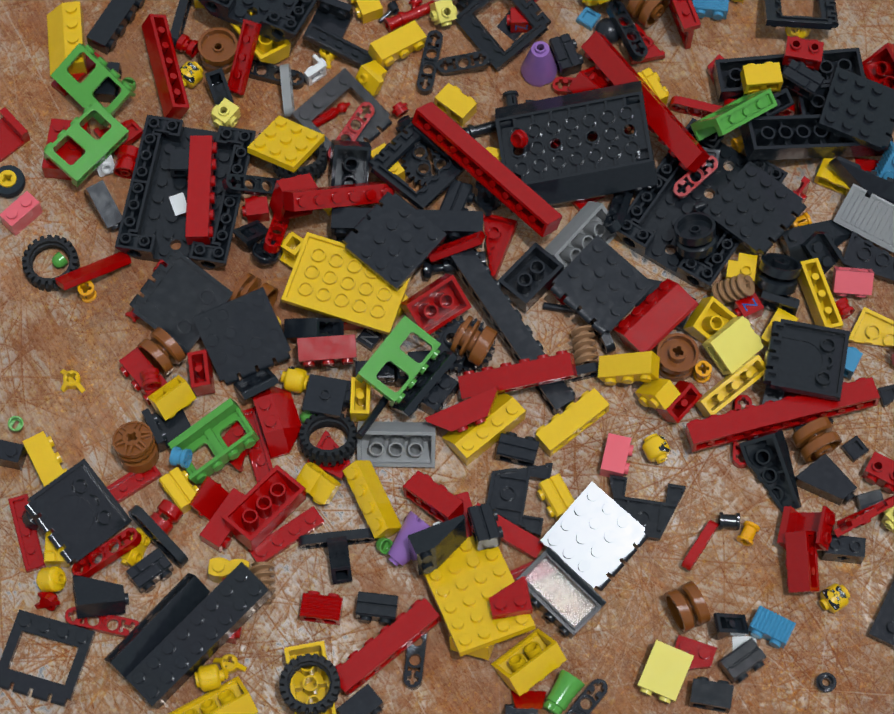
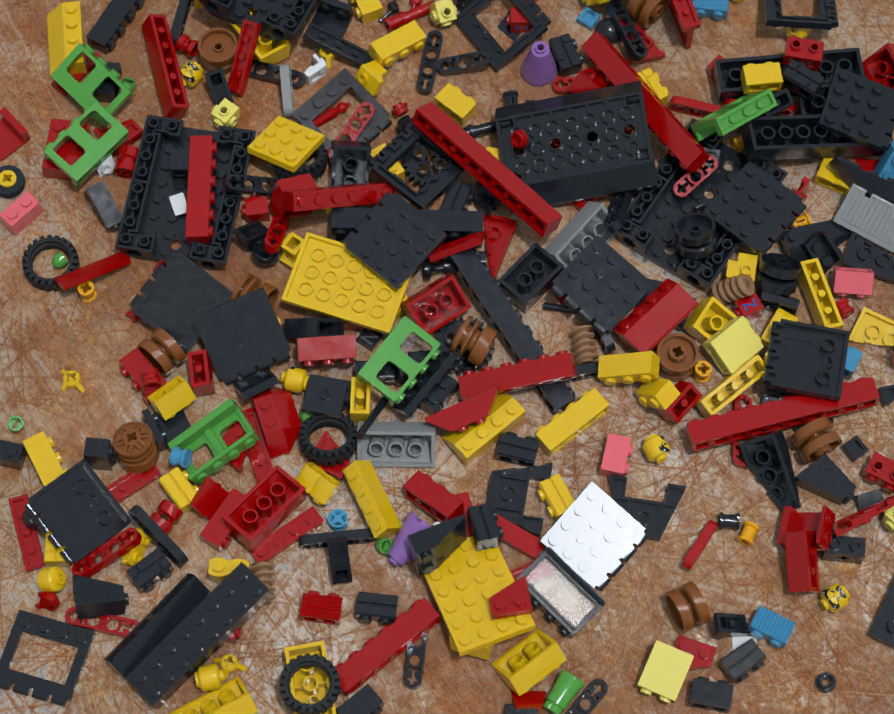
none -> black brick [83,437,117,471]
none -> dark azure wheel [328,509,348,532]

